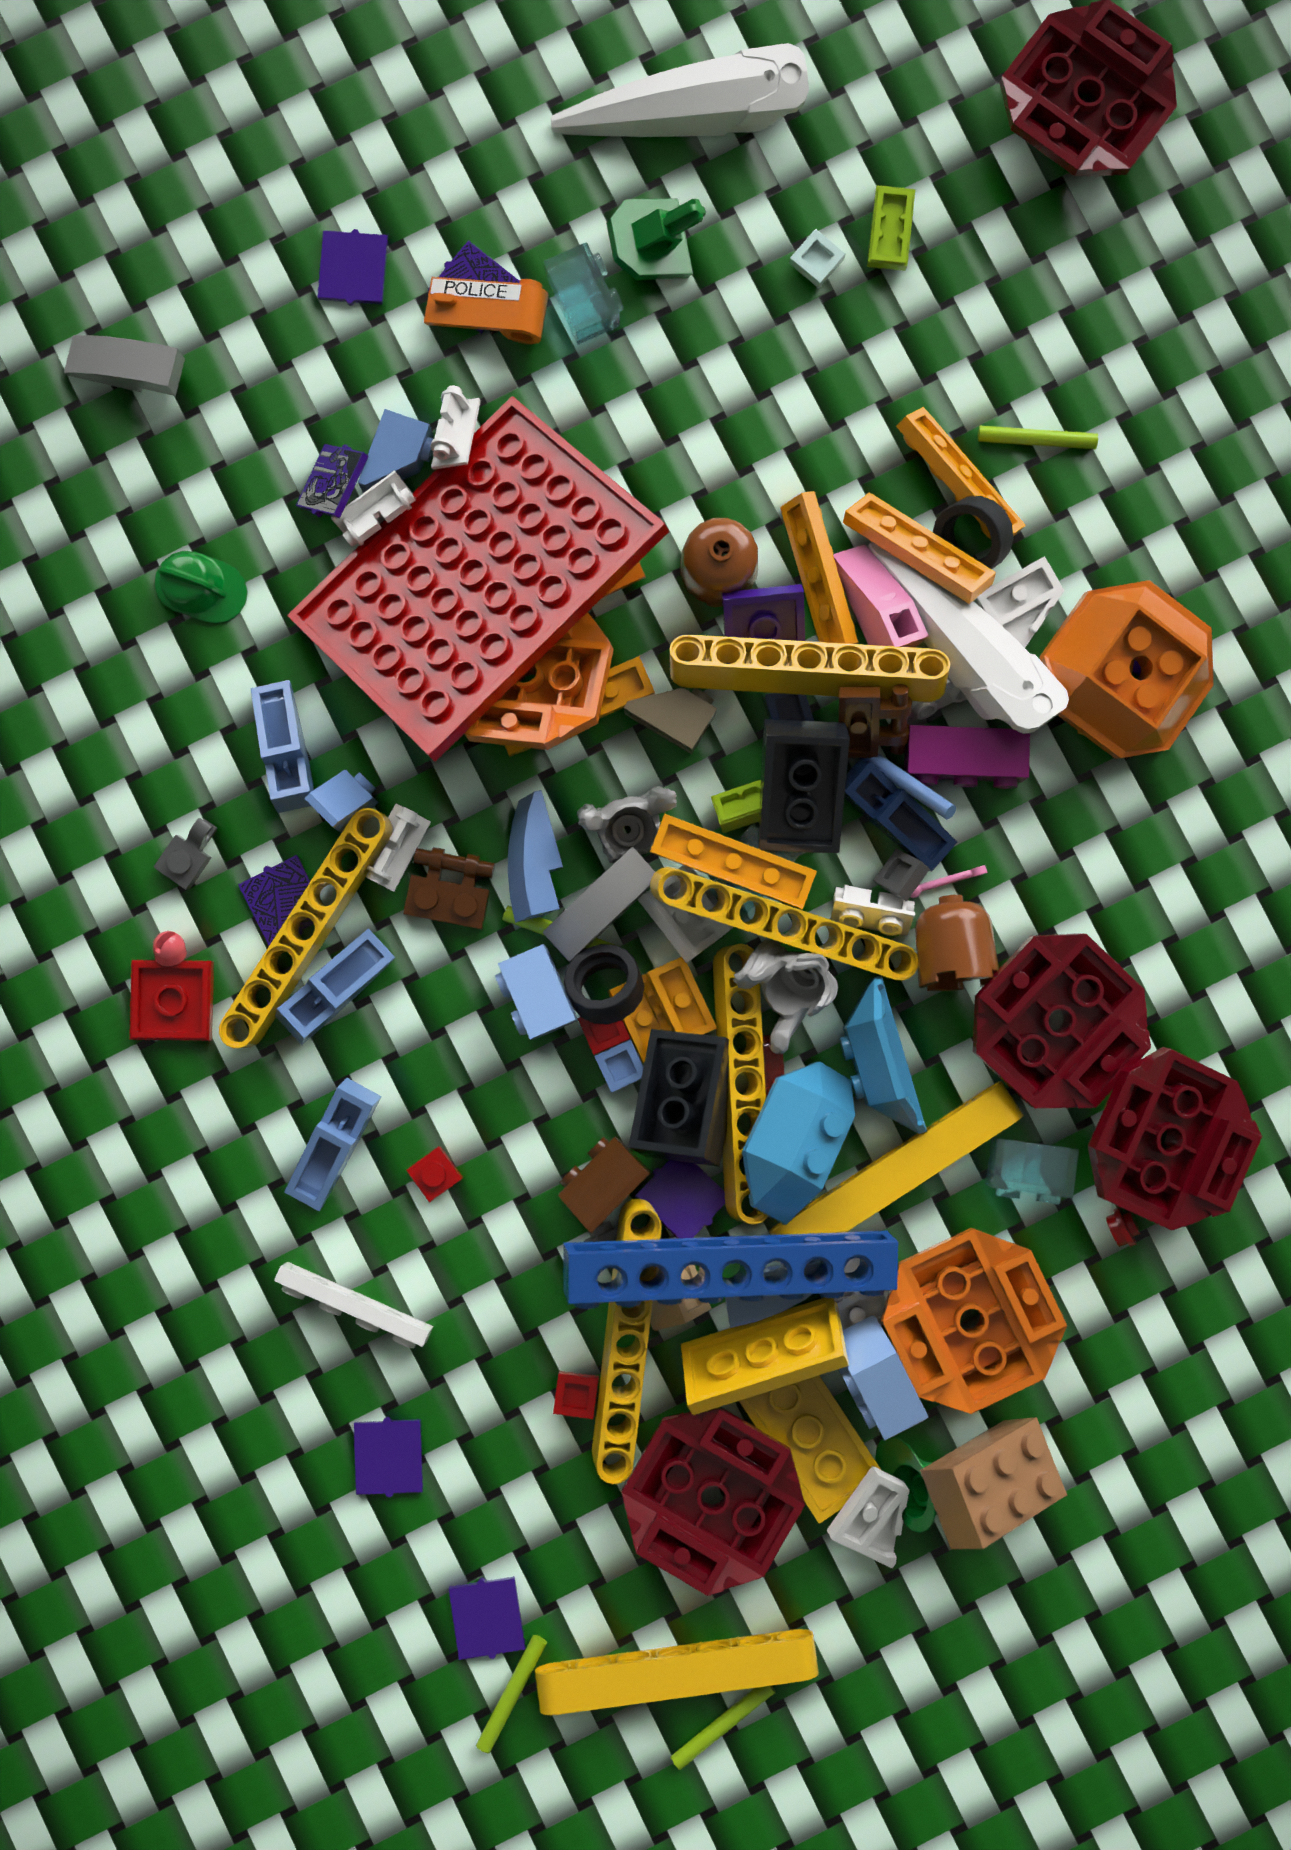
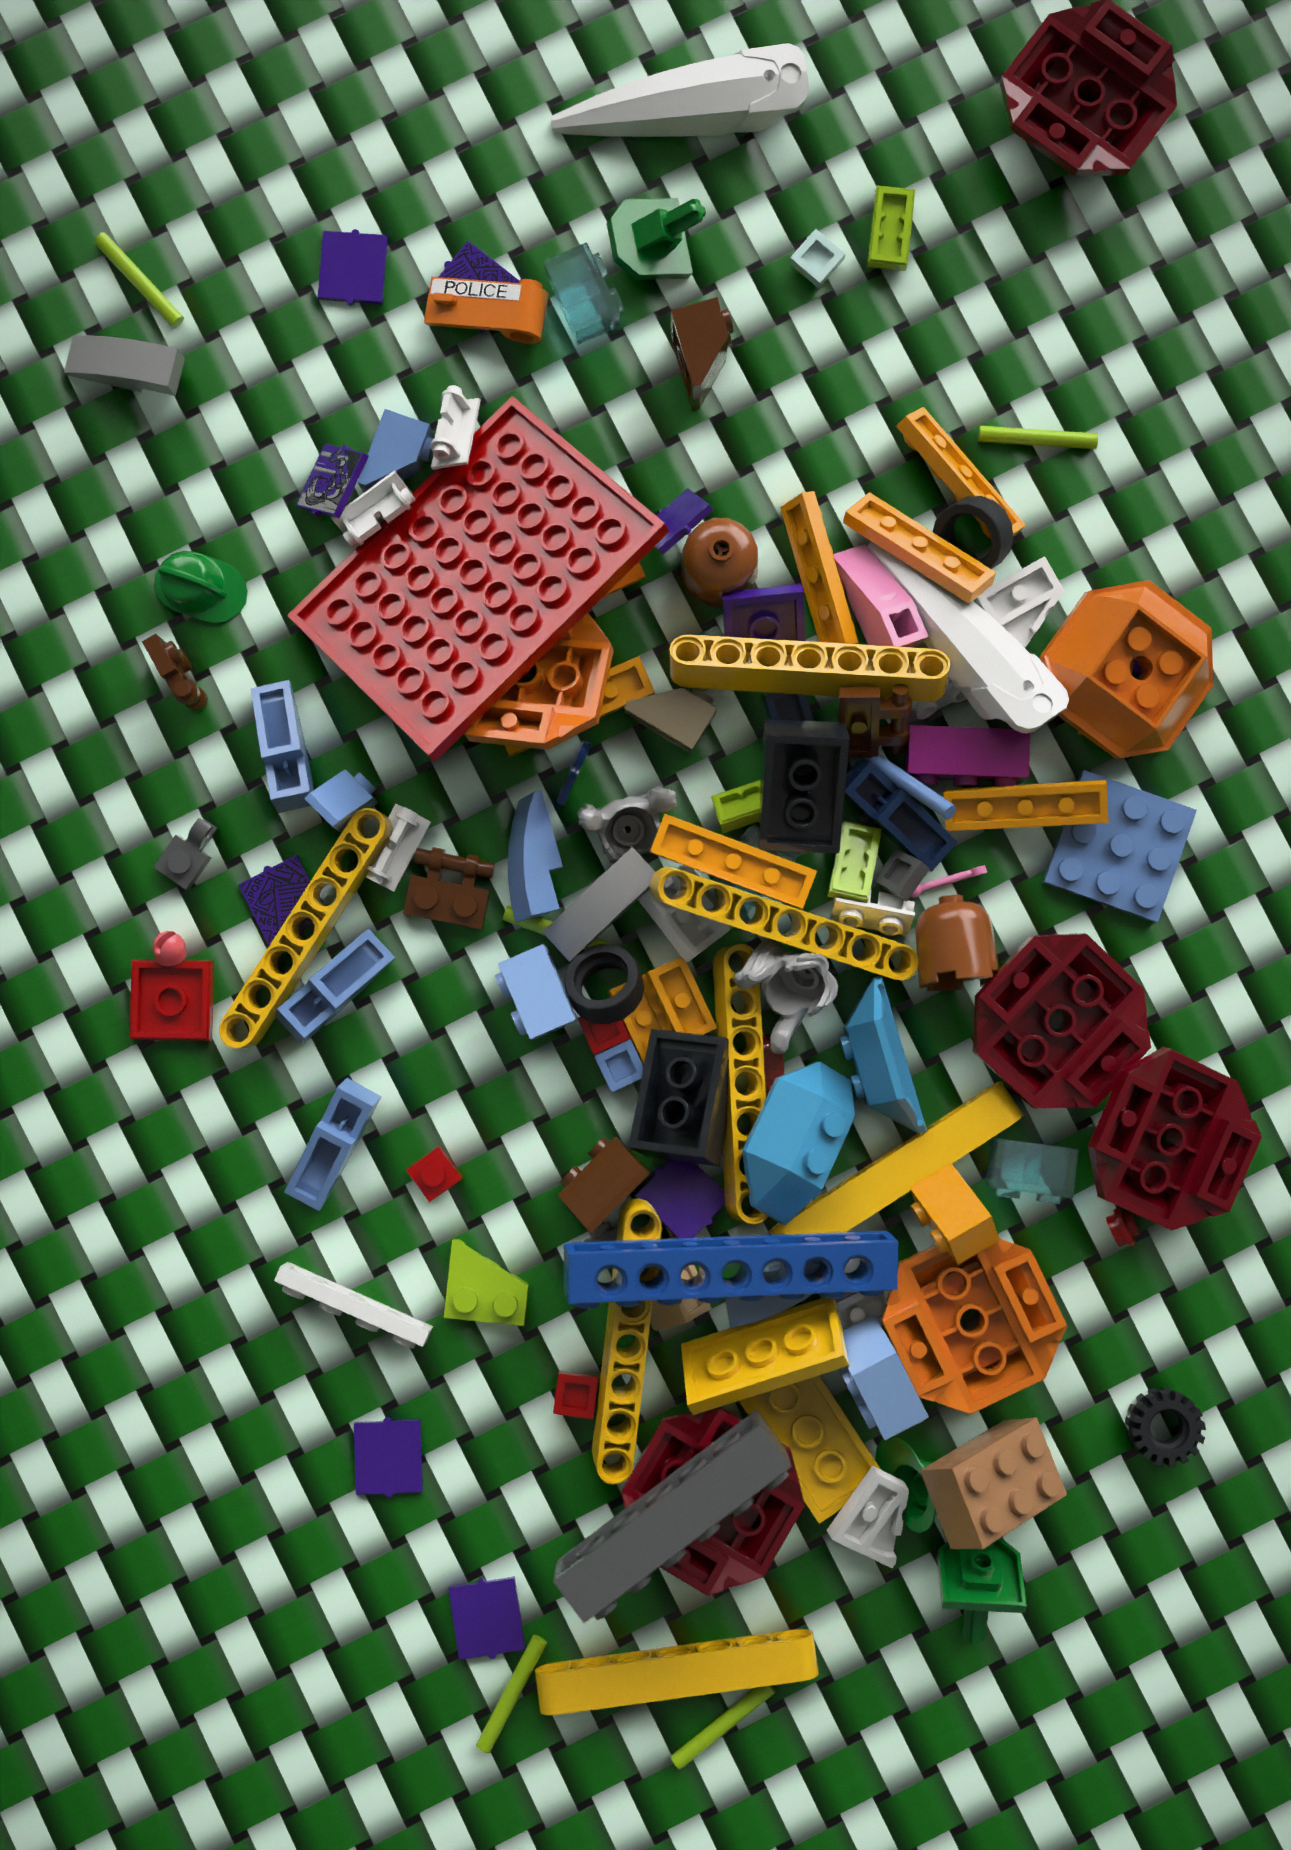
none -> lime bar [94,232,184,328]
none -> reddish brown plate [142,634,208,711]
none -> lime wing [444,1239,529,1326]
none -> dark grey brick [553,1409,792,1623]
none -> clear blue piece [556,740,592,806]
none -> dark purple piece [654,488,713,555]
none -> reddish brown slope [670,297,733,411]
none -> lime plate [827,820,882,903]
none -> light orange brick [909,1163,1000,1265]
none -> green piece [937,1538,1027,1644]
none -> light orange plate [943,780,1109,831]
none -> medium blue plate [1042,770,1197,923]
none -> black tyre [1125,1387,1206,1467]

